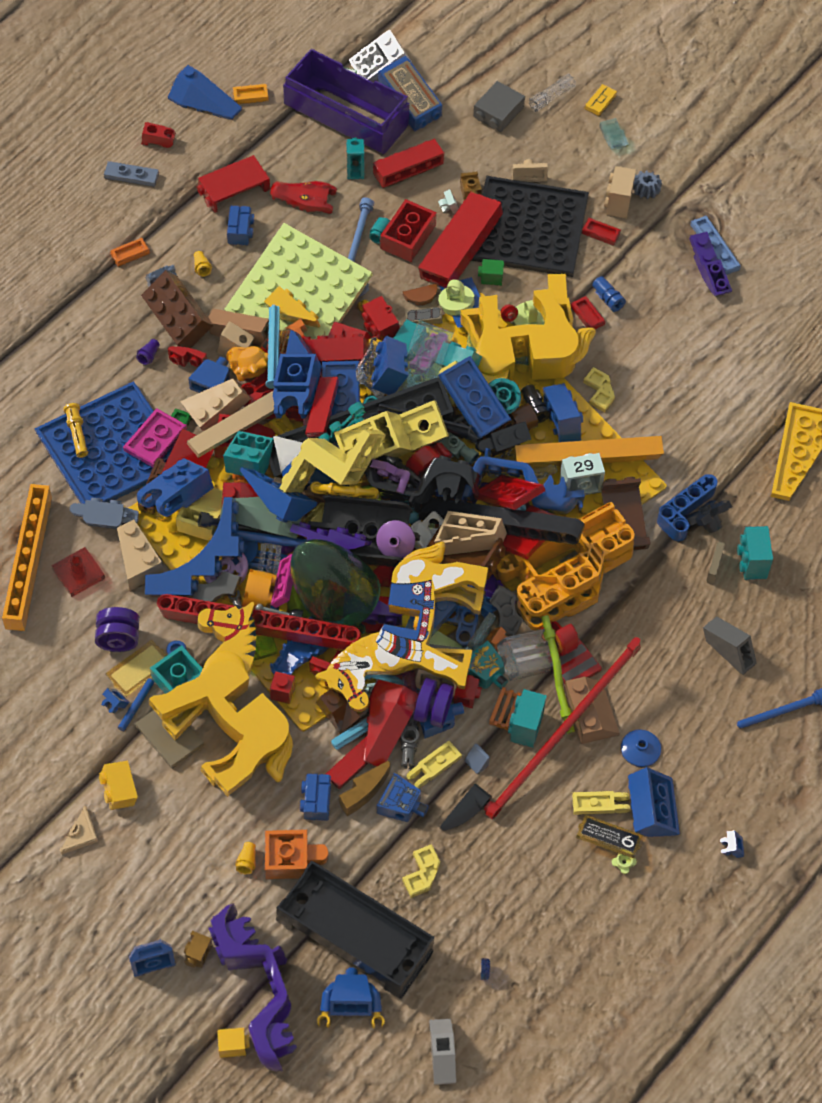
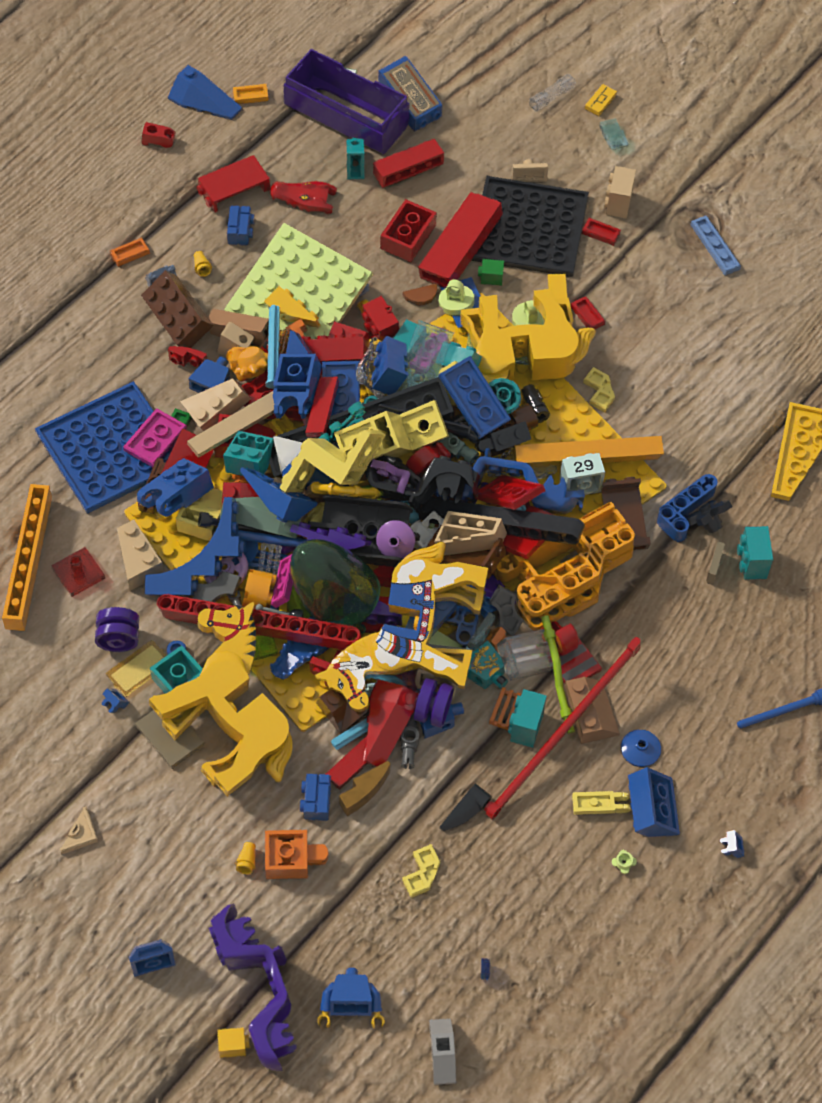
yellow pin [63,403,88,458] -> none
sand blue hinge [69,498,139,529] -> none
yellow brick [99,761,138,810] -> none
sand blue plate [104,161,159,187] -> none
blue bar [118,678,155,731] -> none
dark purple cone [136,339,160,365] -> none
pearl gold brick [184,931,213,968] -> none
red brick [270,671,295,704] -> none
black piece [276,860,435,1000] -> none
medium blue piece [348,198,374,262] -> none
white slope [349,30,412,81] -> none
teal brick [369,217,390,244] -> none
torso [377,773,429,822] -> none
tile [406,307,442,326] -> none
light yellow hinge [406,741,462,789] -> none
light aqua tile [438,190,459,214] -> none
red brick [454,675,482,709] -> none
pearl gold brick [460,171,482,200] -> none
sand blue slope [465,744,489,774] -> none
dark grey brick [473,81,525,132] -> none
red plate [501,304,518,322] -> none
blue wedge [543,383,583,442] -> none
piece [576,815,643,858] -> none
blue axle [592,276,626,312] -> none
sand blue gear [633,170,662,200] -> none
dark purple slope [689,231,732,296] -> none
dark grey slope [703,616,757,675] -> none

